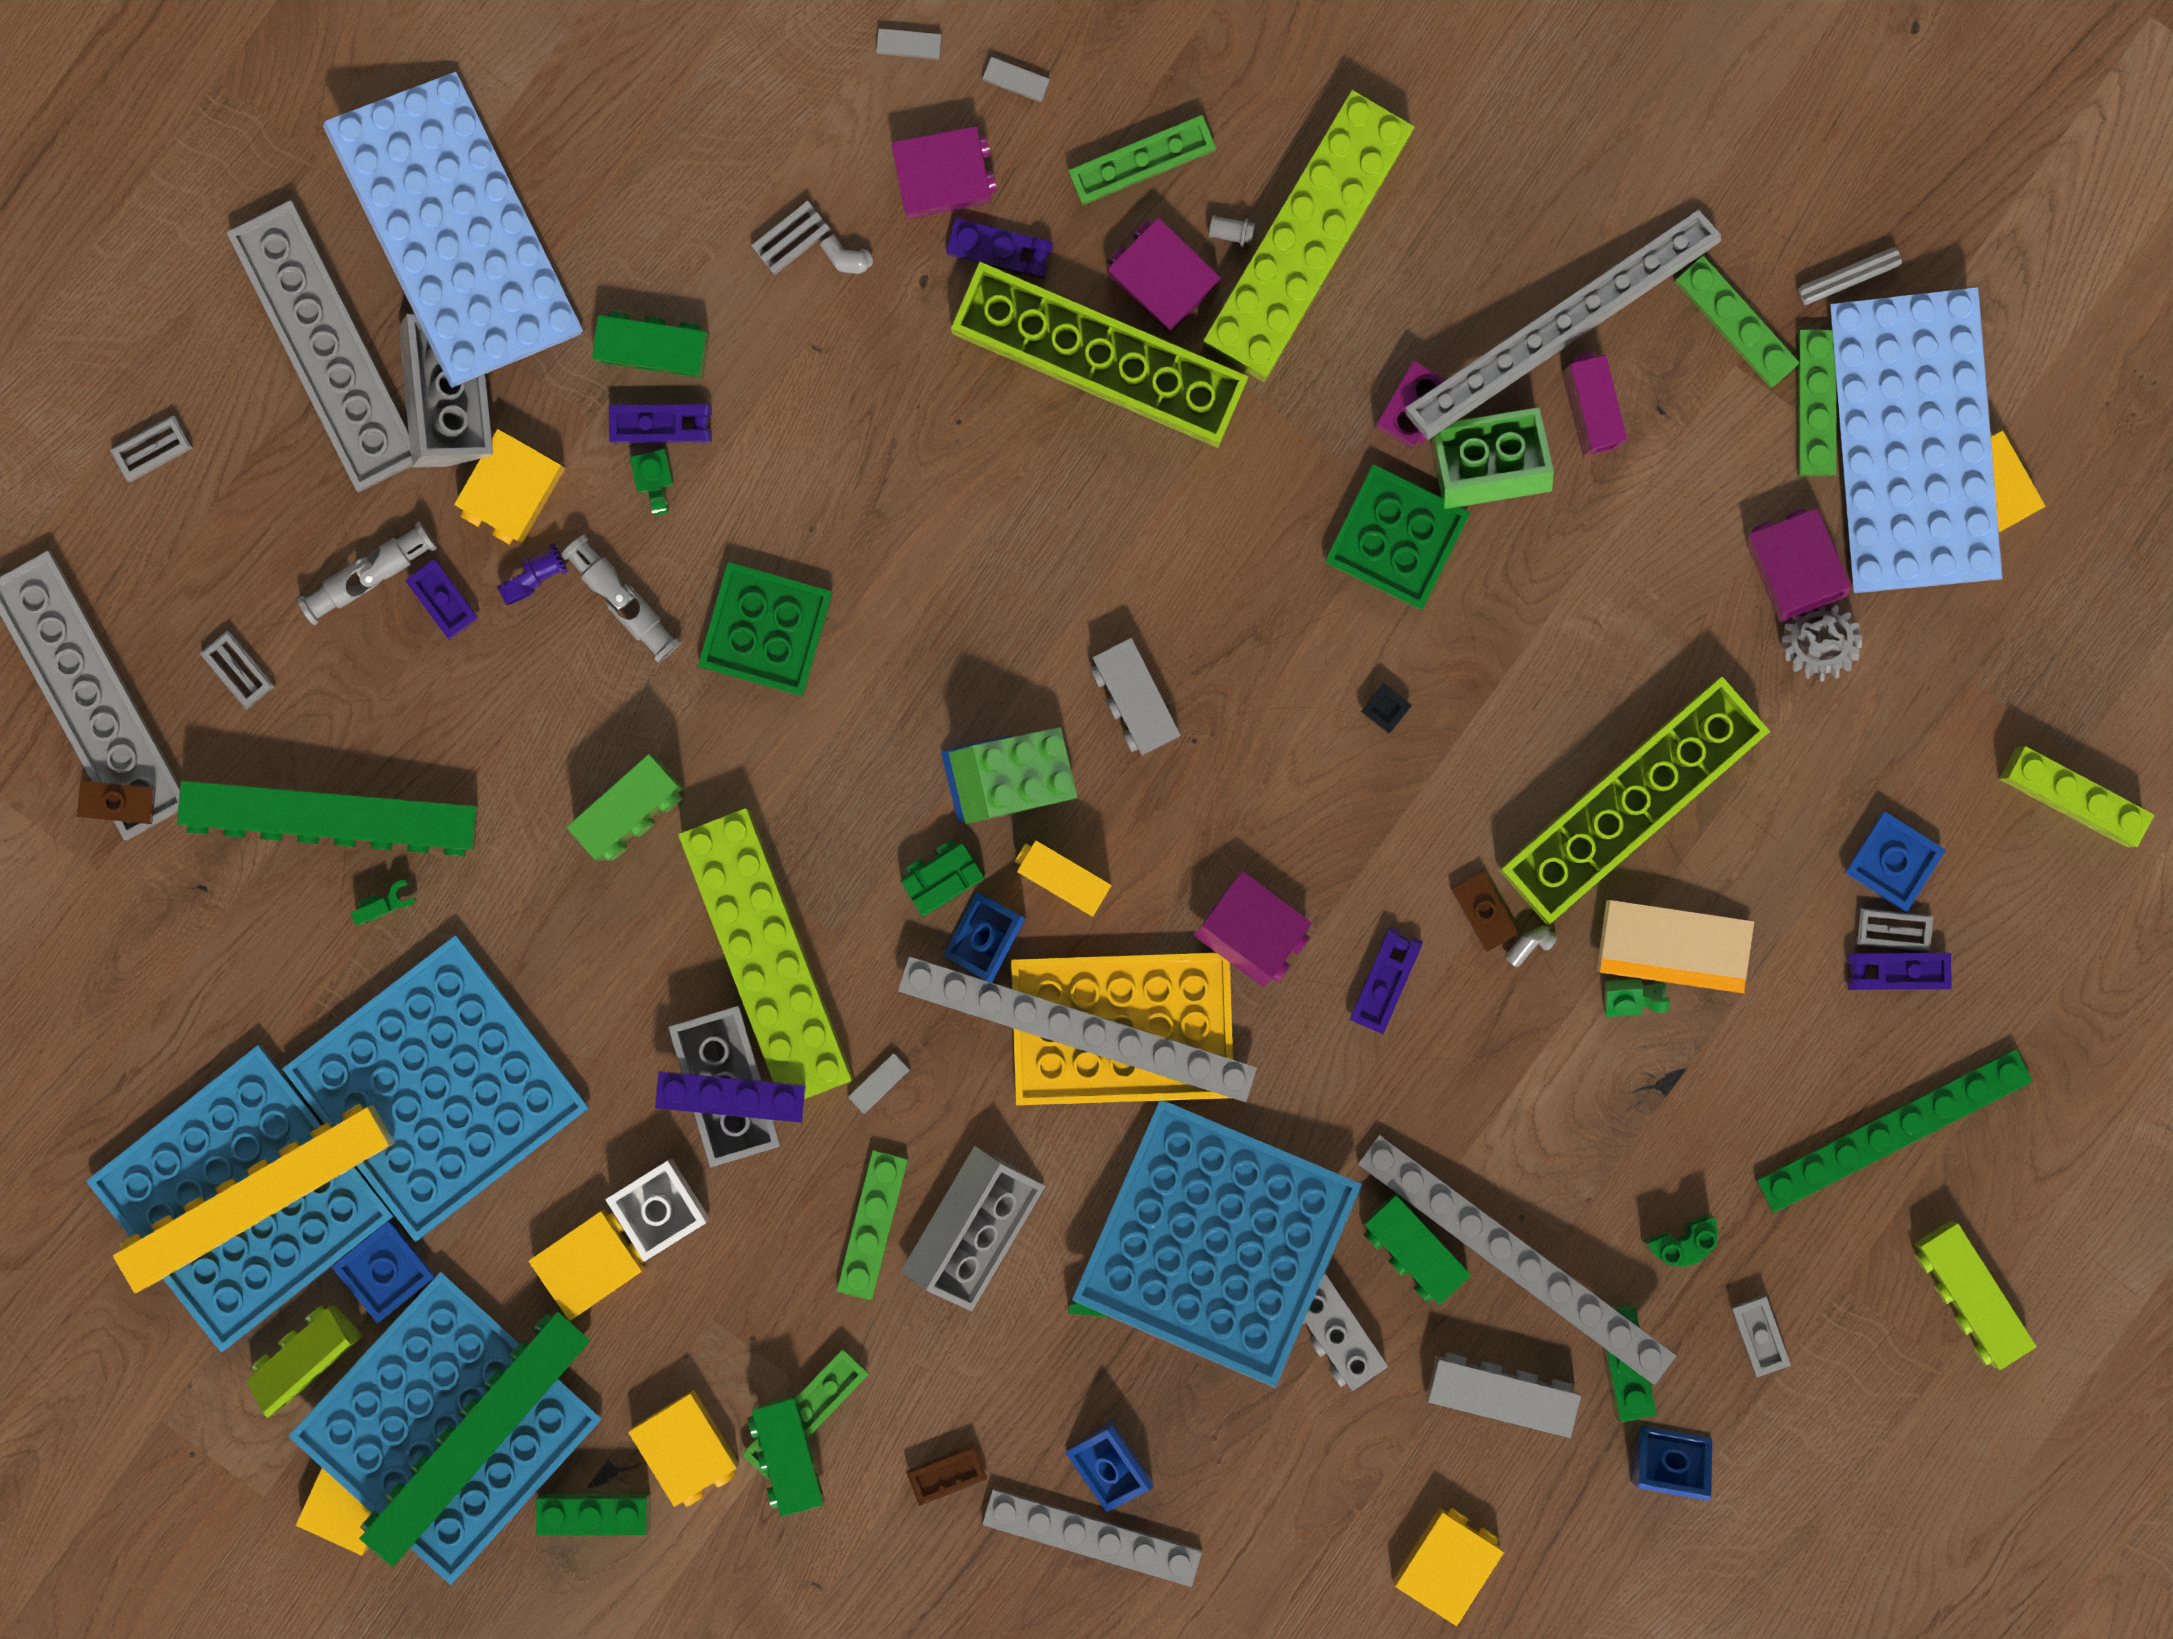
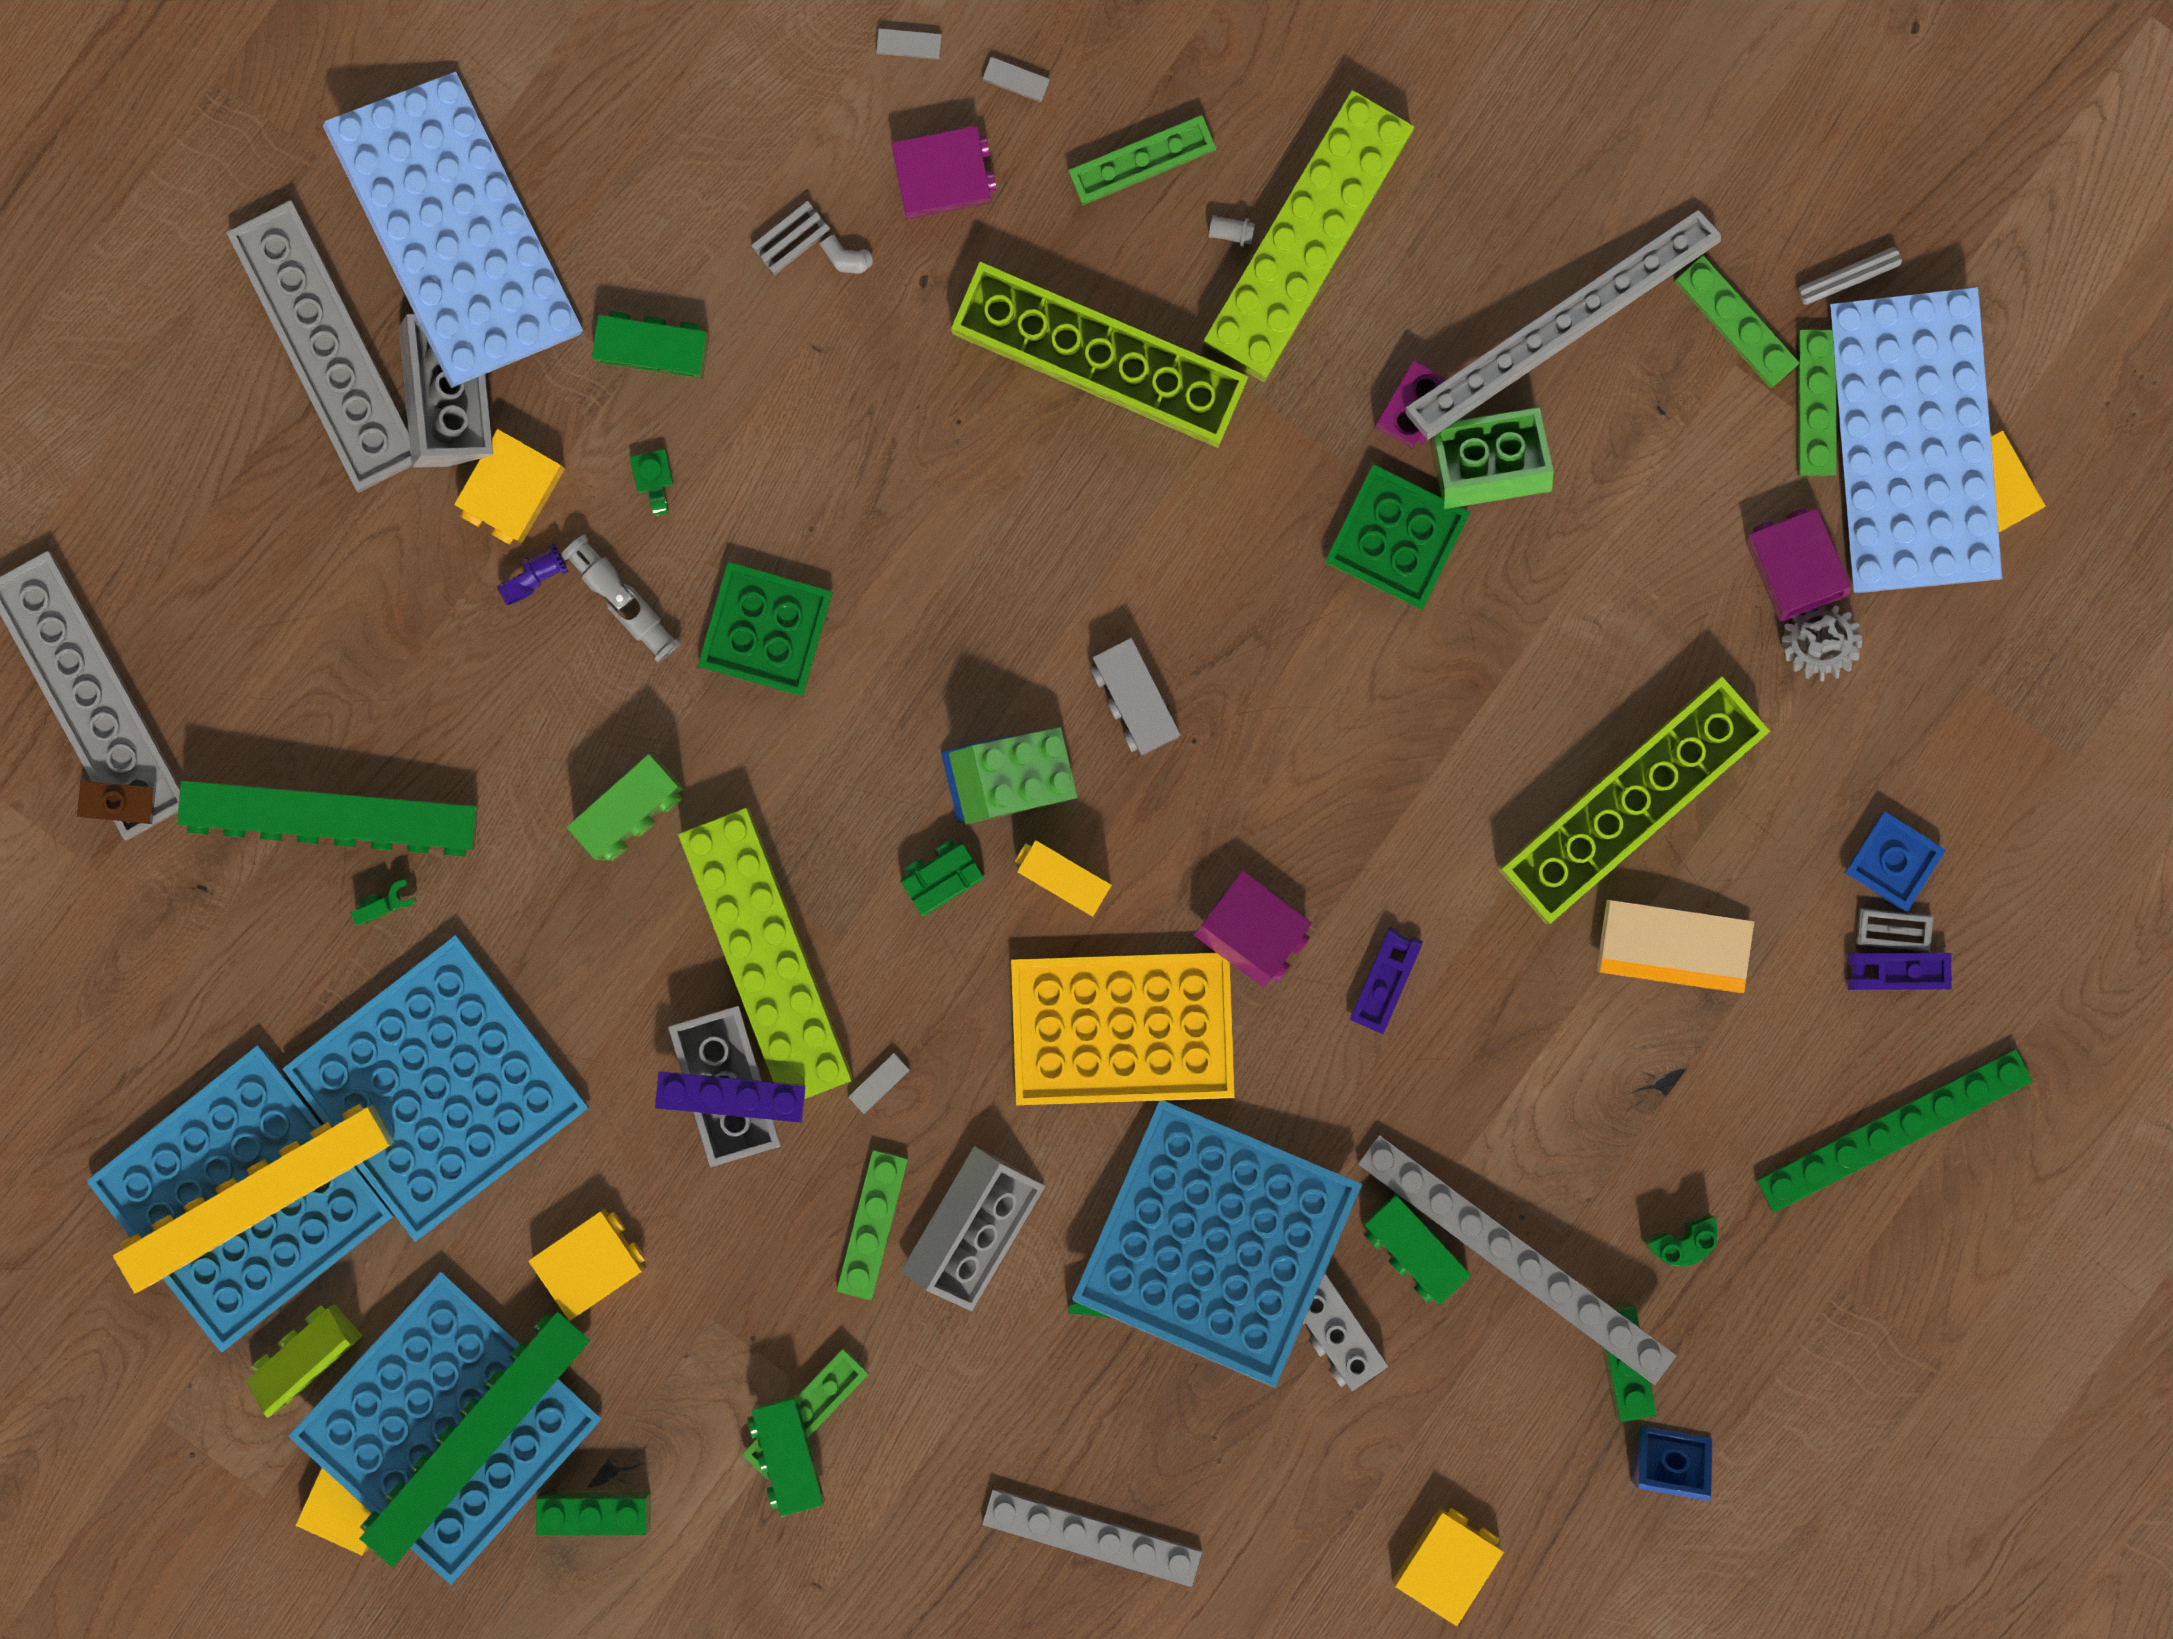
light grey tile [110,415,193,483] -> none
light grey tile [200,630,276,710] -> none
light grey piece [296,521,437,625] -> none
blue plate [332,1220,436,1324] -> none
dark purple plate [405,559,479,640] -> none
white brick [605,1158,710,1262] -> none
dark purple plate [609,404,712,443] -> none
yellow brick [628,1390,740,1507] -> none
light grey plate [898,956,1257,1102] -> none
reddish brown plate [906,1444,987,1506] -> none
blue slope [943,892,1026,983] -> none
dark purple plate [946,218,1053,279] -> none
blue slope [1065,1419,1154,1512] -> none
magenta brick [1107,218,1221,335] -> none
black plate [1360,683,1412,734] -> none
light grey brick [1425,1352,1581,1438] -> none
reddish brown plate [1451,871,1518,952] -> none
light grey arm [1505,925,1558,967] -> none
magenta brick [1562,351,1627,457] -> none
green plate [1604,979,1670,1017] -> none
light grey plate [1730,1295,1791,1377] -> none
lime brick [1914,1220,2037,1370] -> none
lime brick [1999,746,2154,848] -> none

